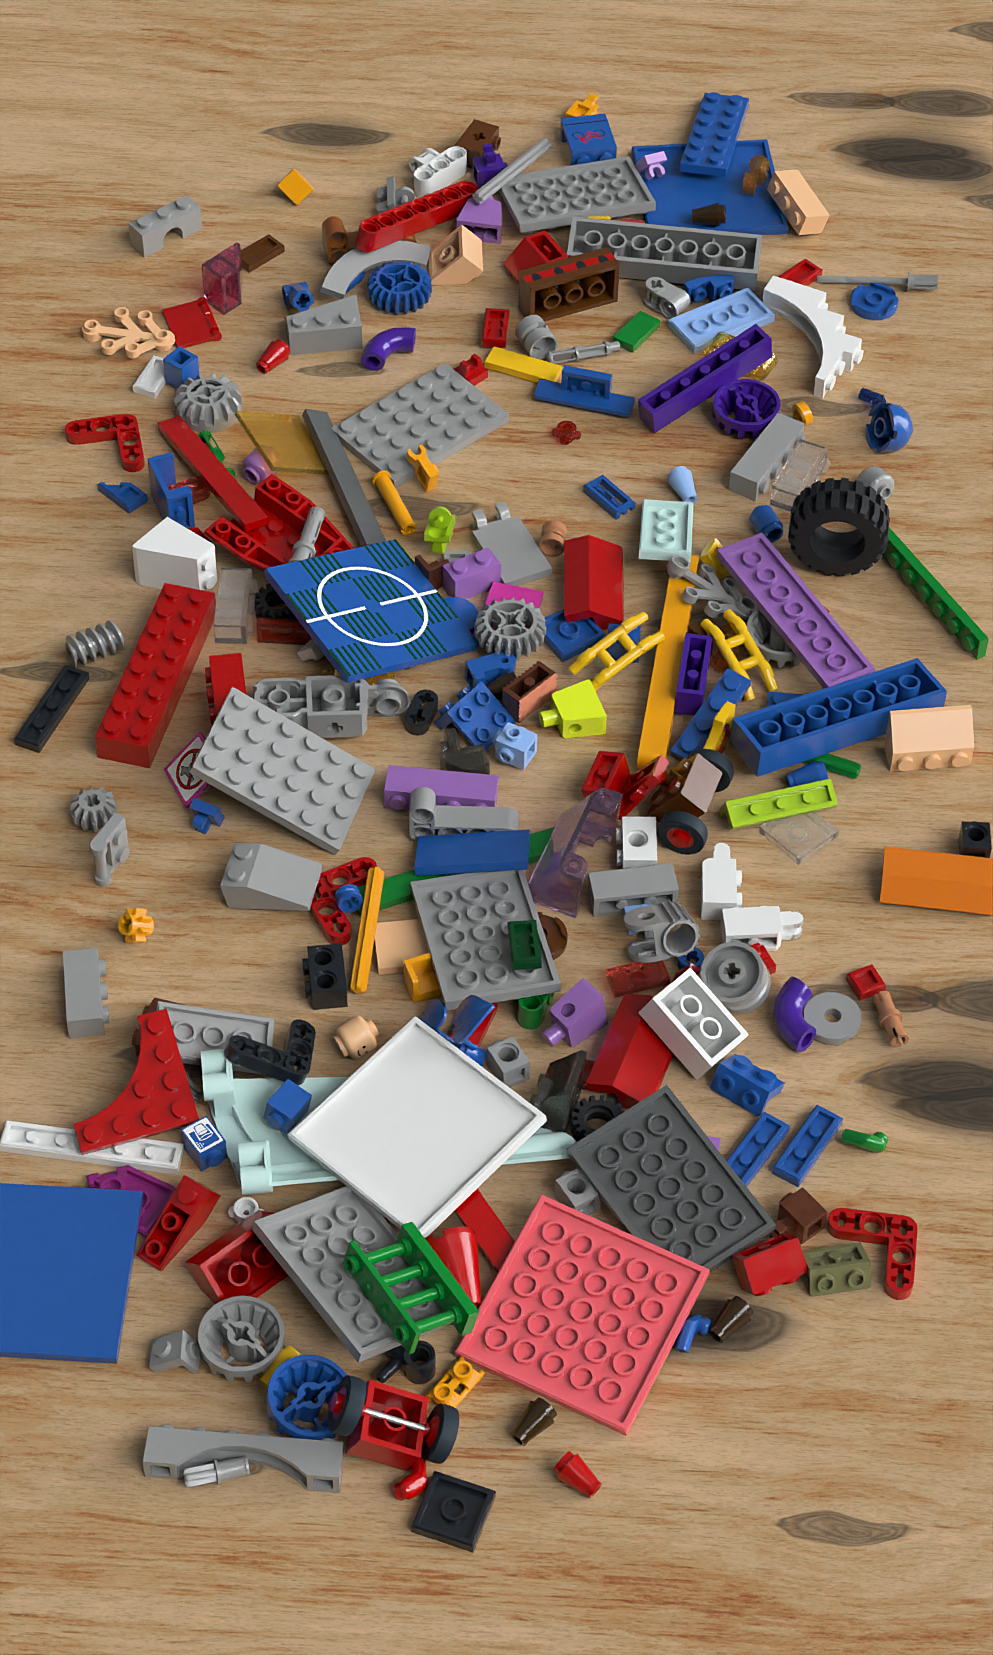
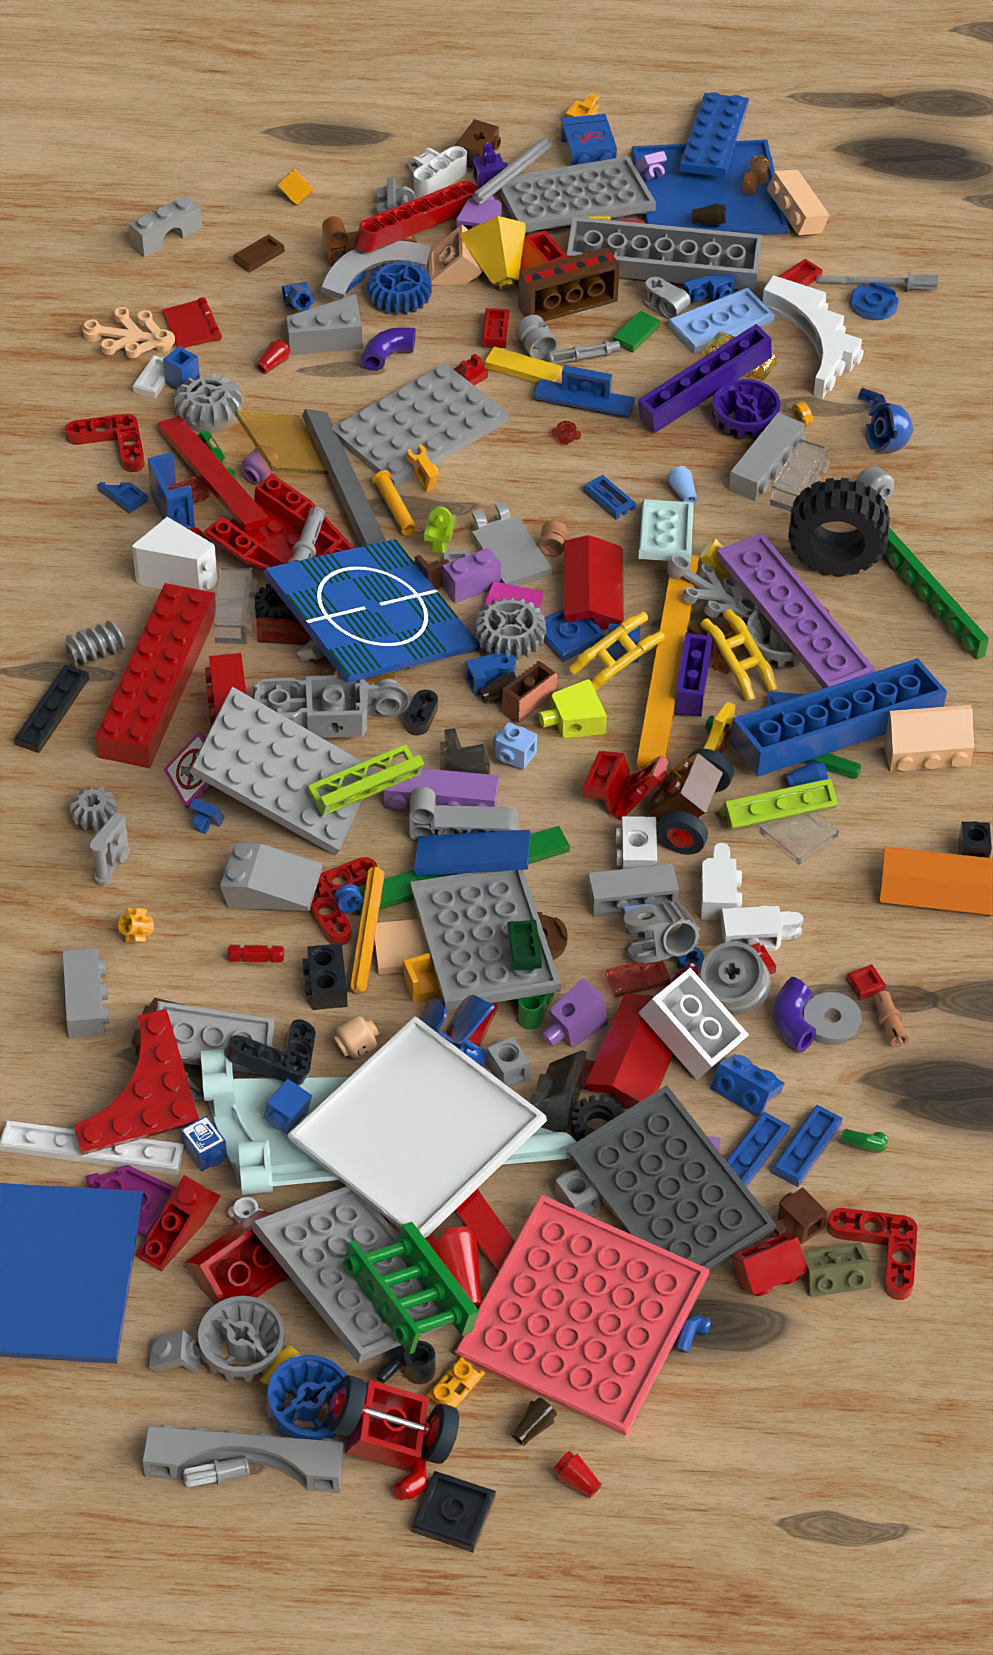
clear pink slope [202,242,243,315] -> none
blue bracket [434,681,515,753] -> none
blue tile [443,597,478,634] -> none
clear purple windscreen [528,788,623,918] -> none
blue plate [670,668,751,761] -> none
dark brown cone [708,1296,754,1343] -> none
blue brick [749,505,783,543] -> none
none -> red axle [228,944,285,963]
none -> lime fence [307,744,425,817]
none -> yellow slope [460,216,526,289]

